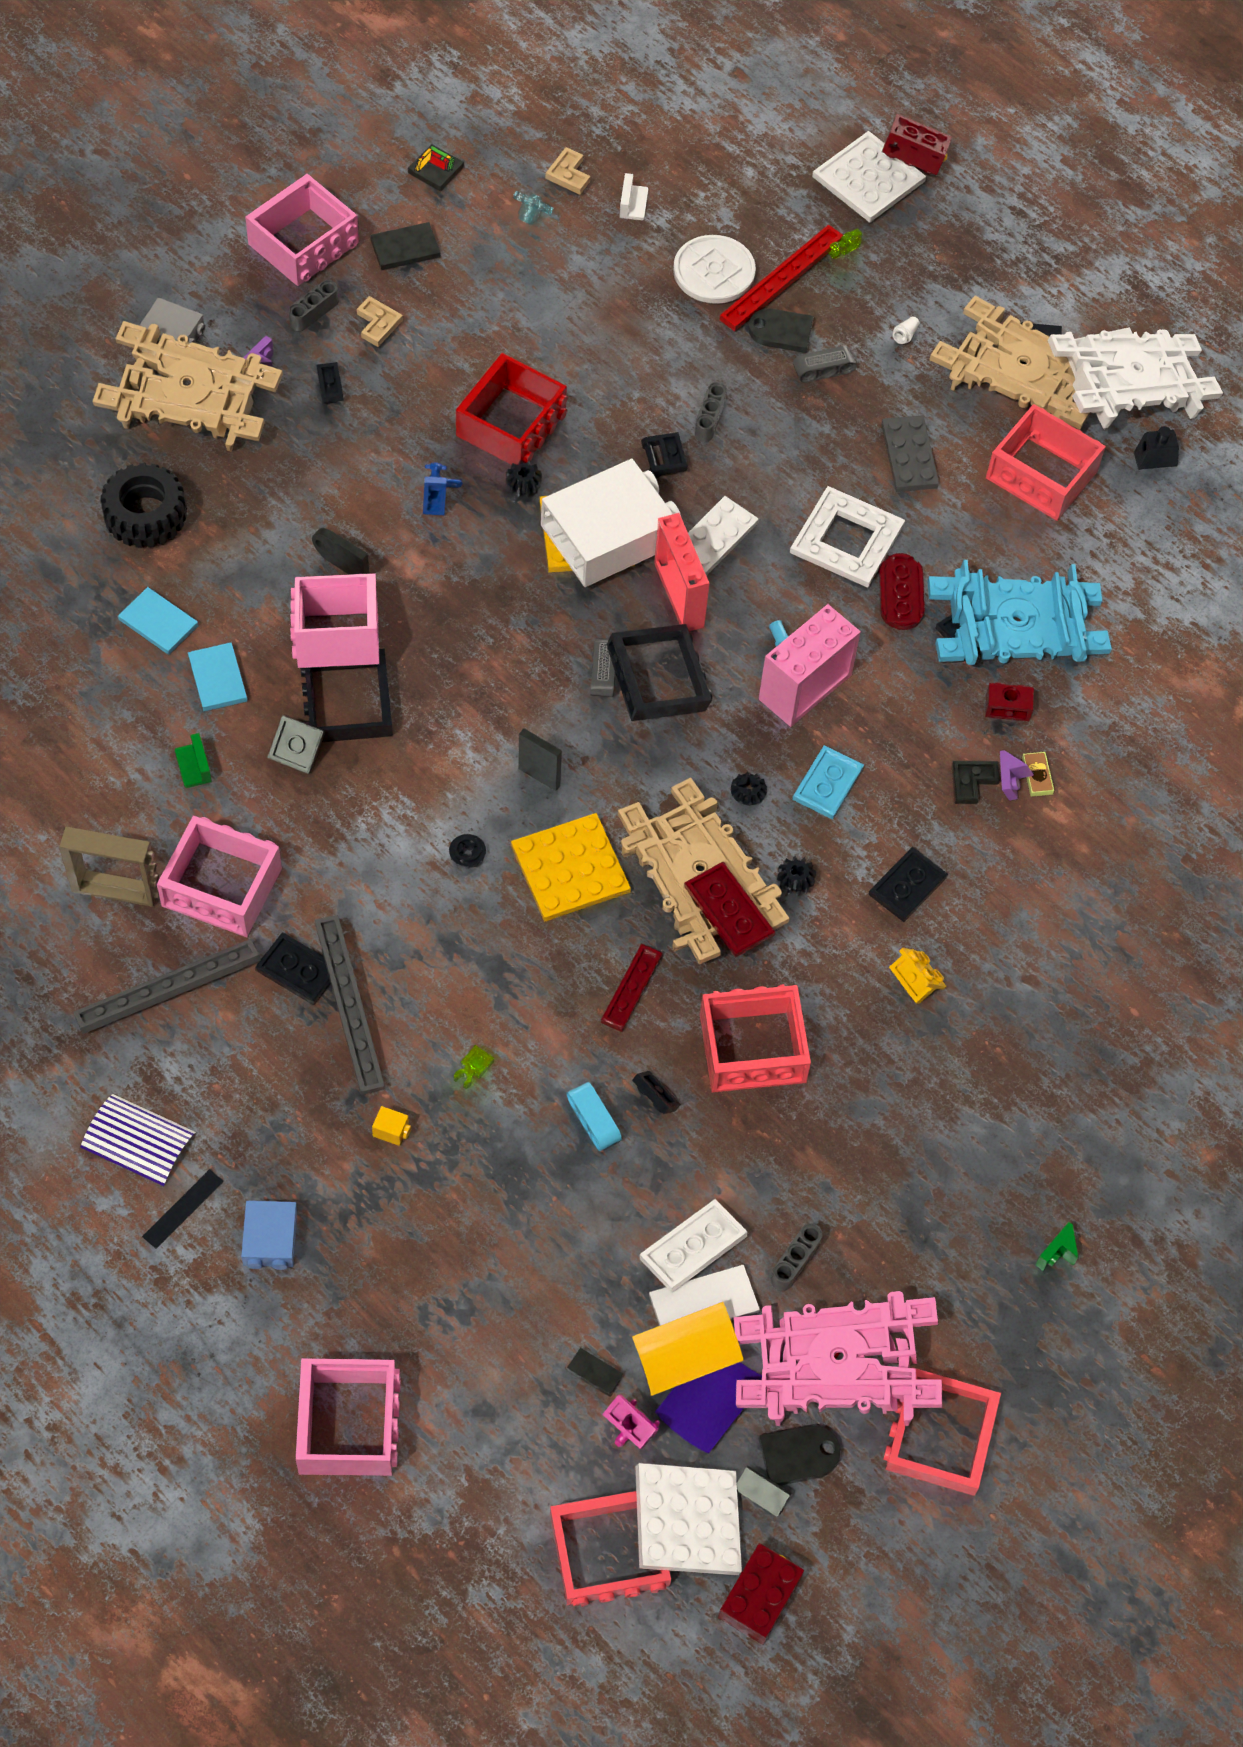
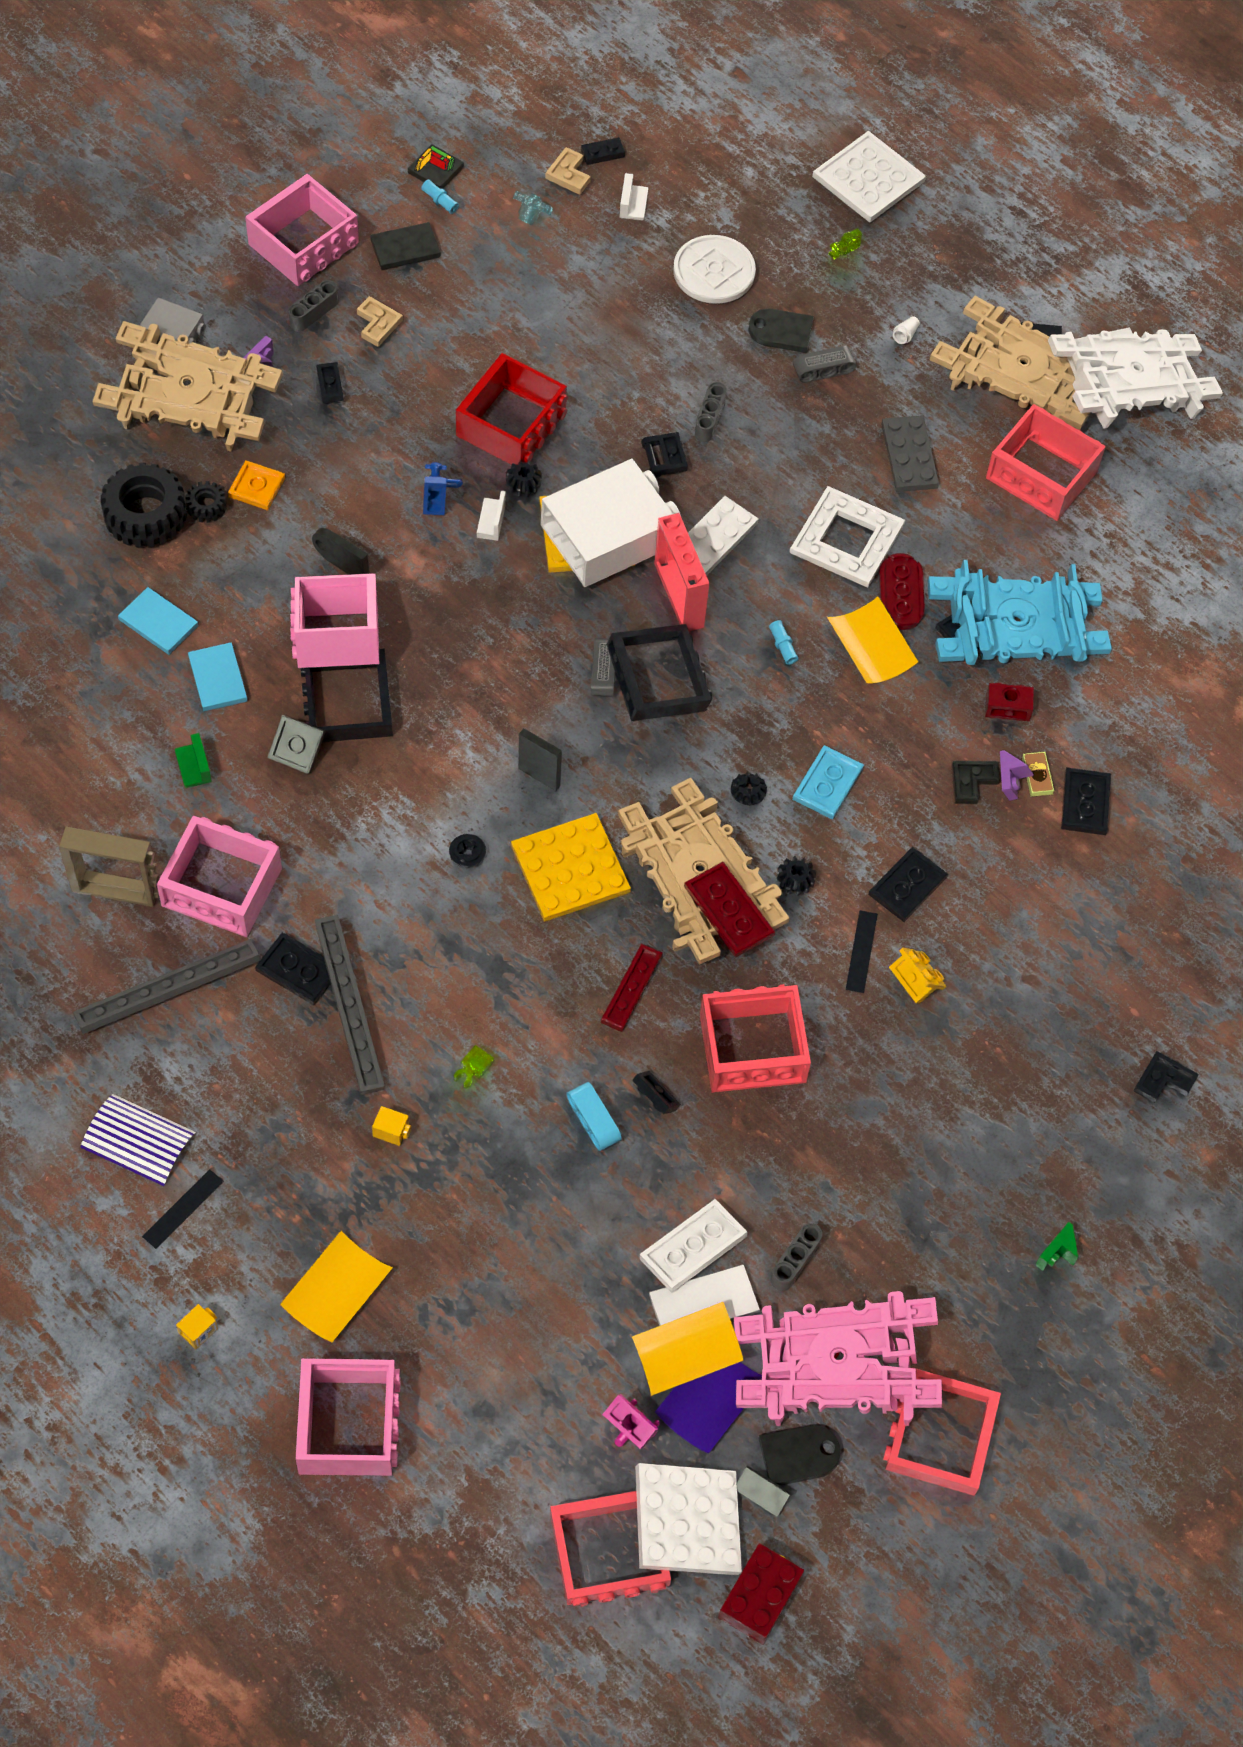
medium blue brick [241,1201,297,1270] -> none
pearl dark grey tile [567,1348,623,1397] -> none
red plate [720,224,844,332] -> none
bright pink window [759,604,861,727] -> none
dark red piece [882,114,952,175] -> none
black torso [1134,426,1179,470] -> none
none -> yellow brick [176,1304,218,1350]
none -> black tyre [186,481,226,523]
none -> light orange tile [228,460,285,510]
none -> yellow sticker [280,1231,393,1342]
none -> medium azure pin [421,179,459,214]
none -> white panel [477,491,506,541]
none -> black plate [581,137,625,165]
none -> yellow sticker [827,596,918,683]
none -> black sticker [846,910,878,993]
none -> black tile [1061,767,1111,836]
none -> black plate [1134,1051,1199,1103]

